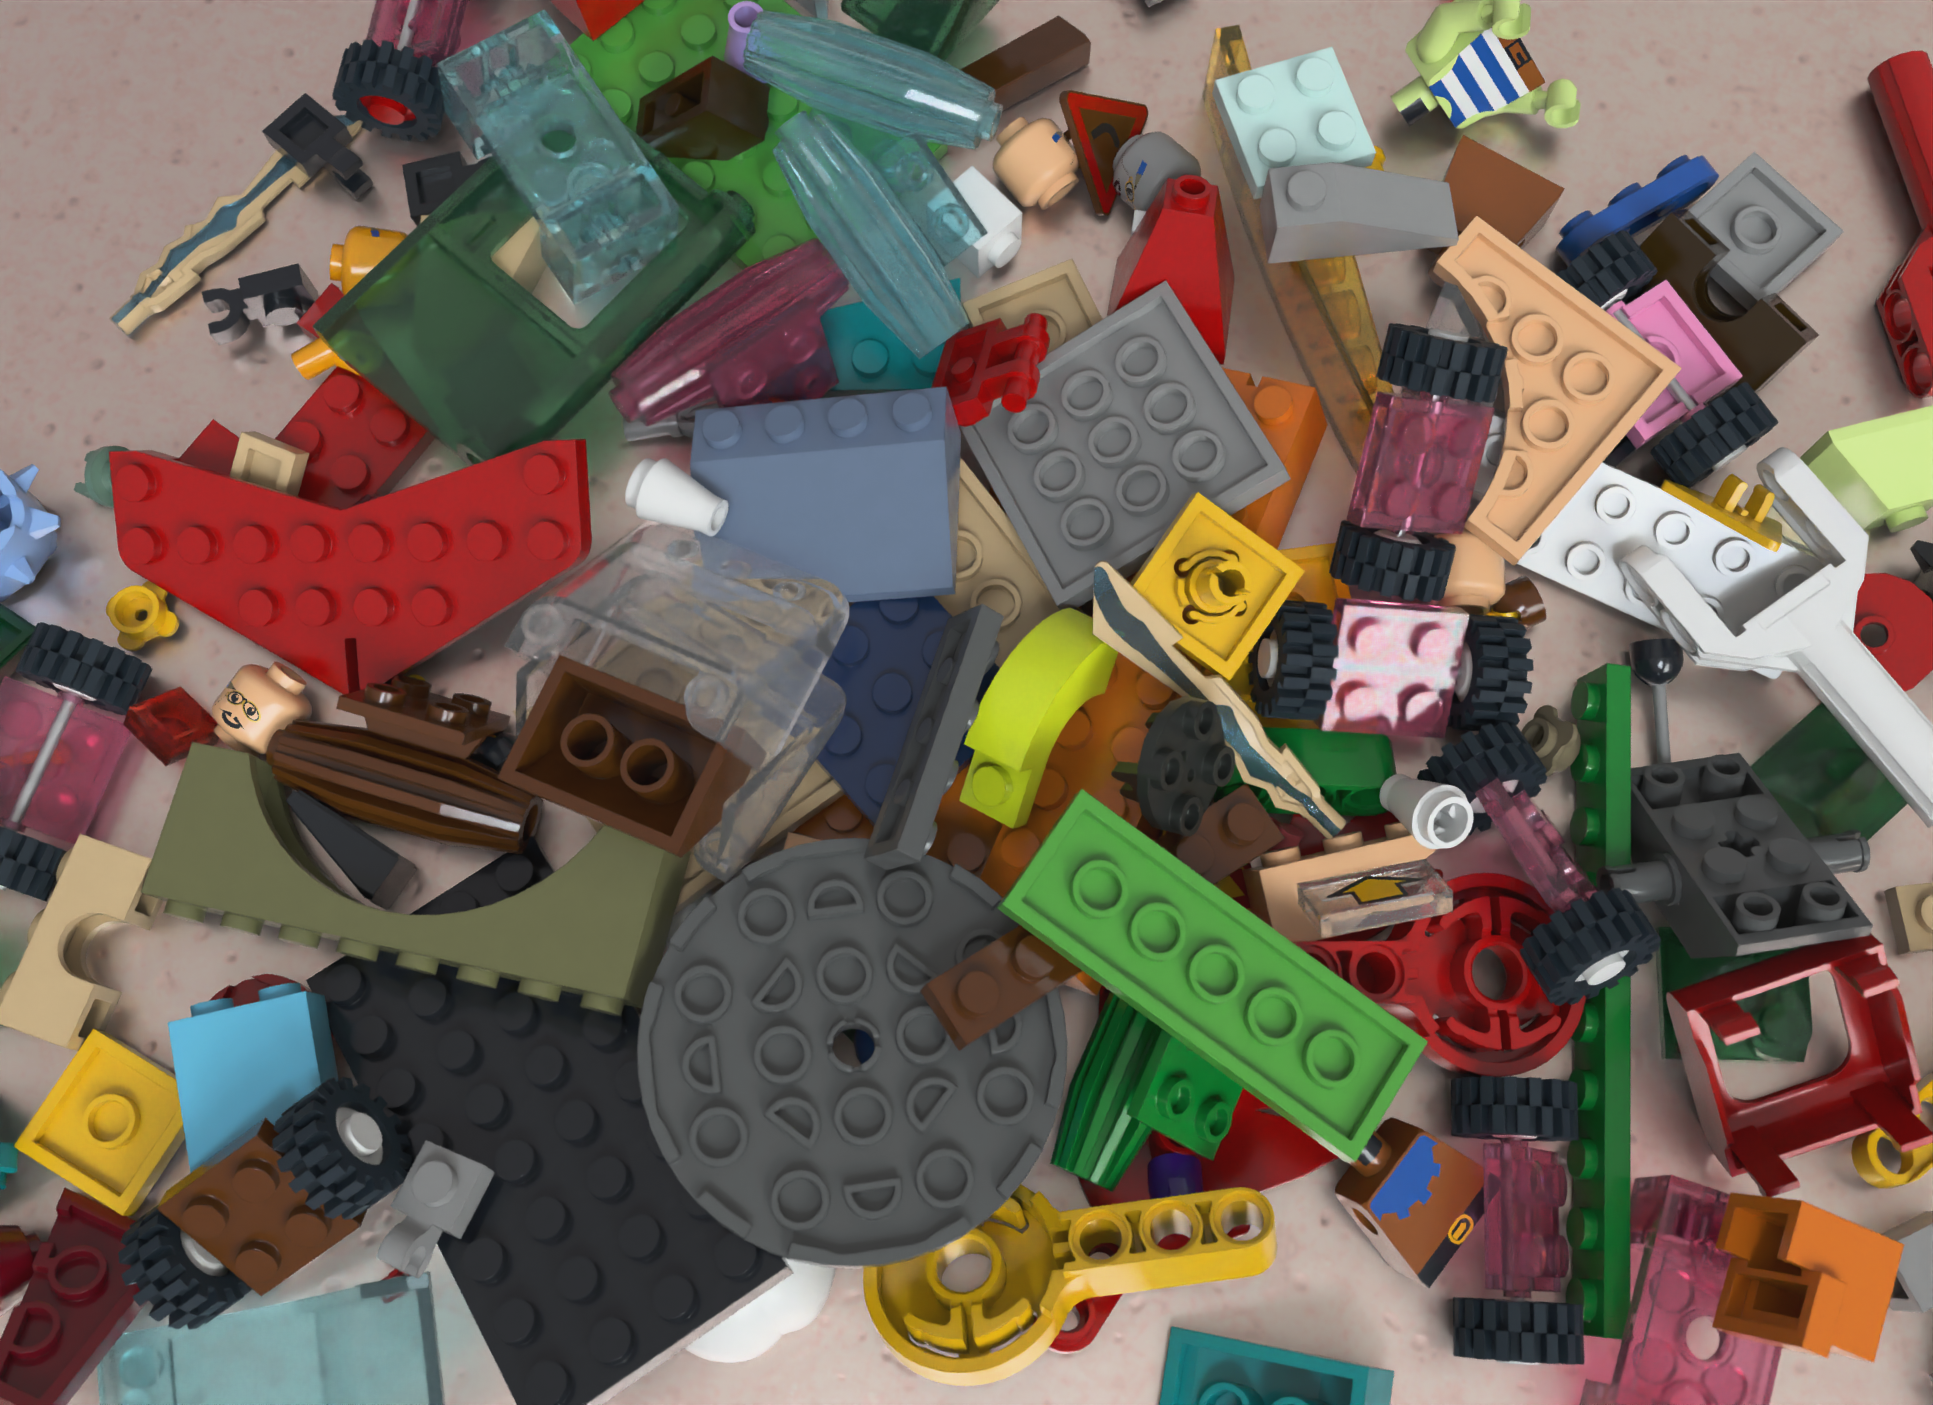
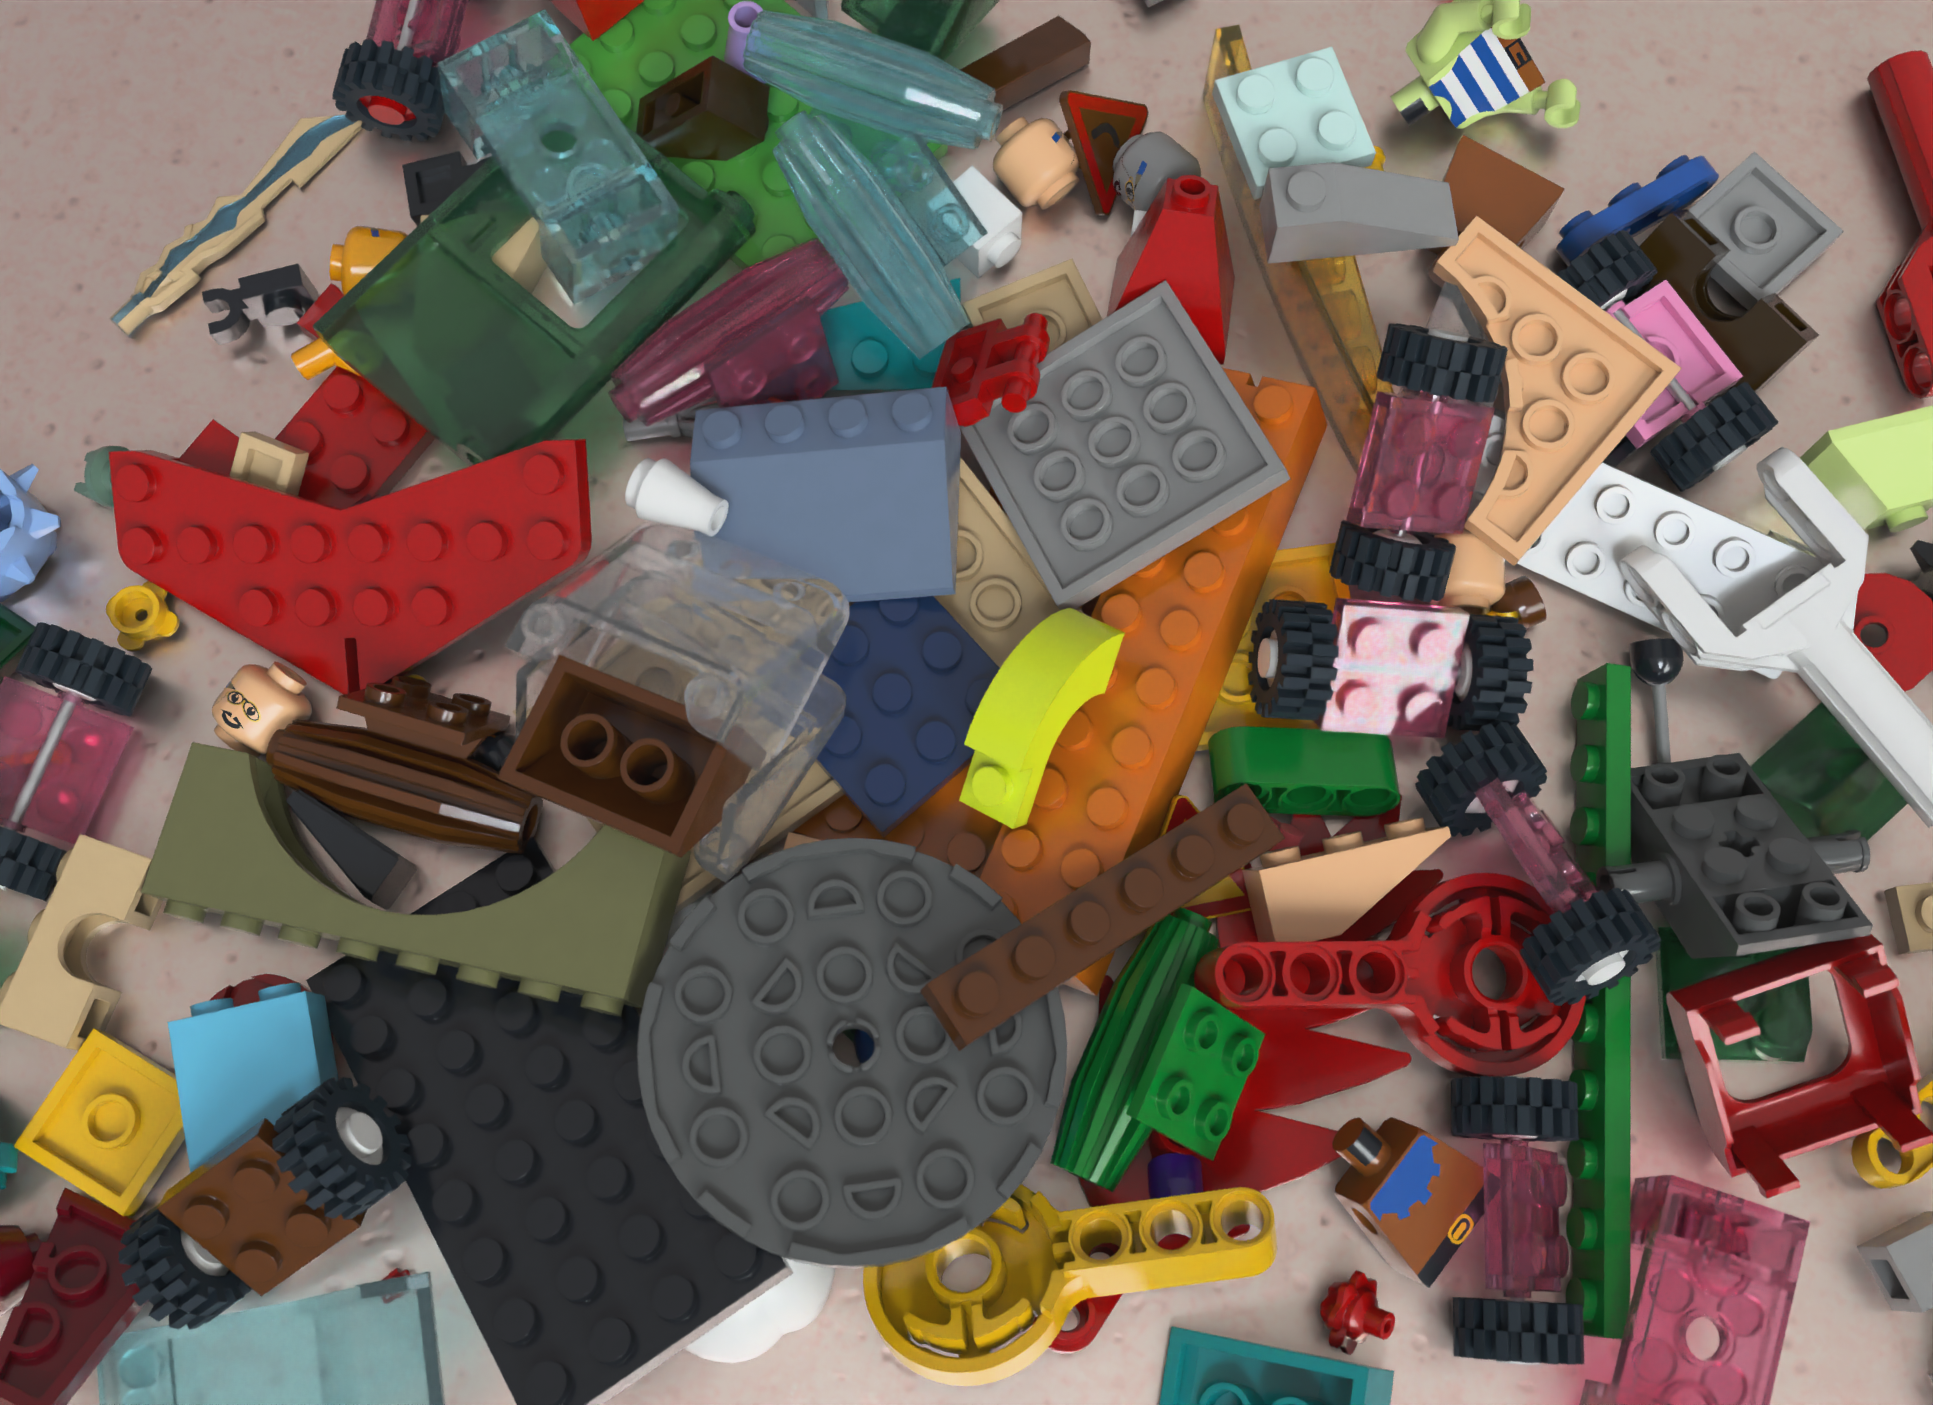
clear red plate [123,686,219,766] -> none
black plate [262,93,373,200] -> none
light grey plate [376,1140,495,1279] -> none
dark grey plate [863,604,1004,870] -> none
bright green plate [997,789,1428,1162] -> none
tan sword [1093,560,1346,839] -> none
pearl dark grey plate [1111,696,1235,837] -> none
yellow plate [1116,492,1305,681] -> none
clear tile [1297,858,1453,938] -> none
white cone [1379,774,1474,849] -> none
dark tan plate [1521,705,1581,777] -> none
yellow piece [1660,474,1782,552] -> none
orange plate [1712,1192,1904,1363] -> none
none -> red plant [1320,1270,1395,1355]

